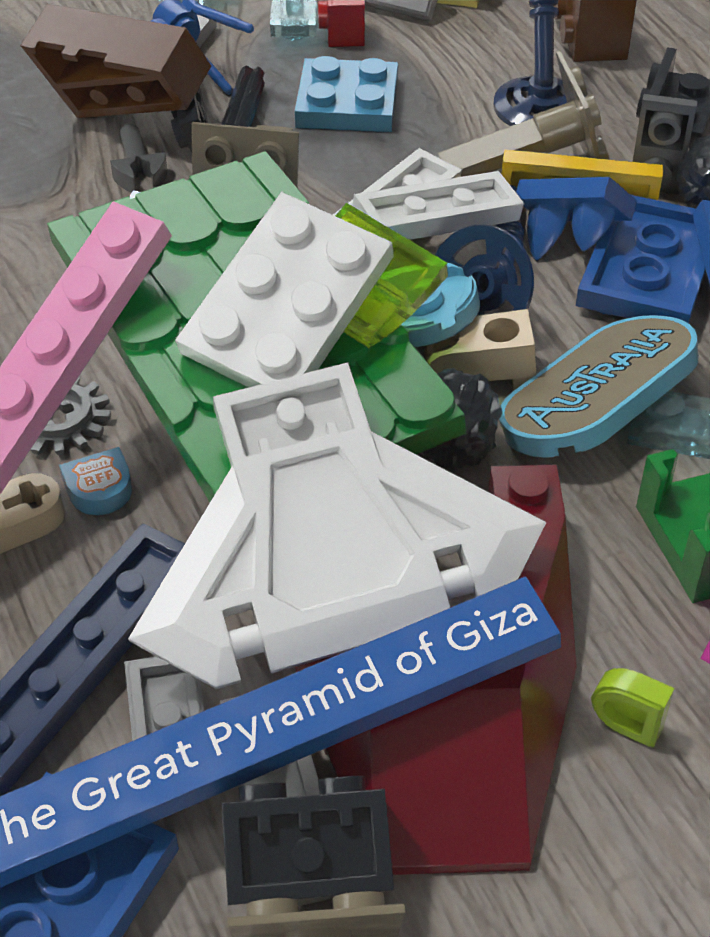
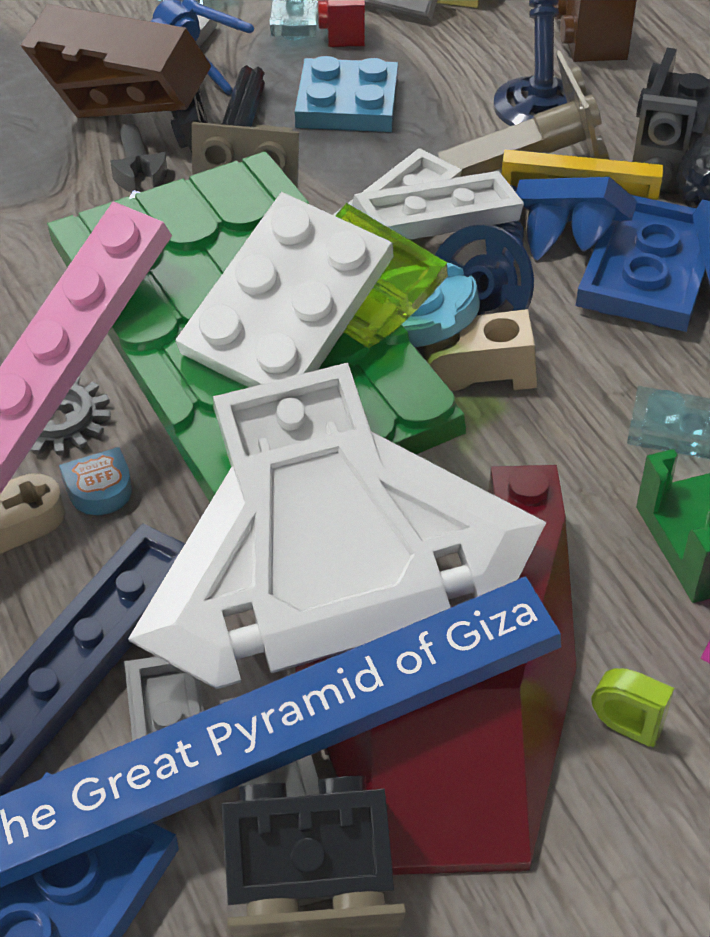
black piece [422,368,503,469] -> none
tile [499,315,699,458] -> none

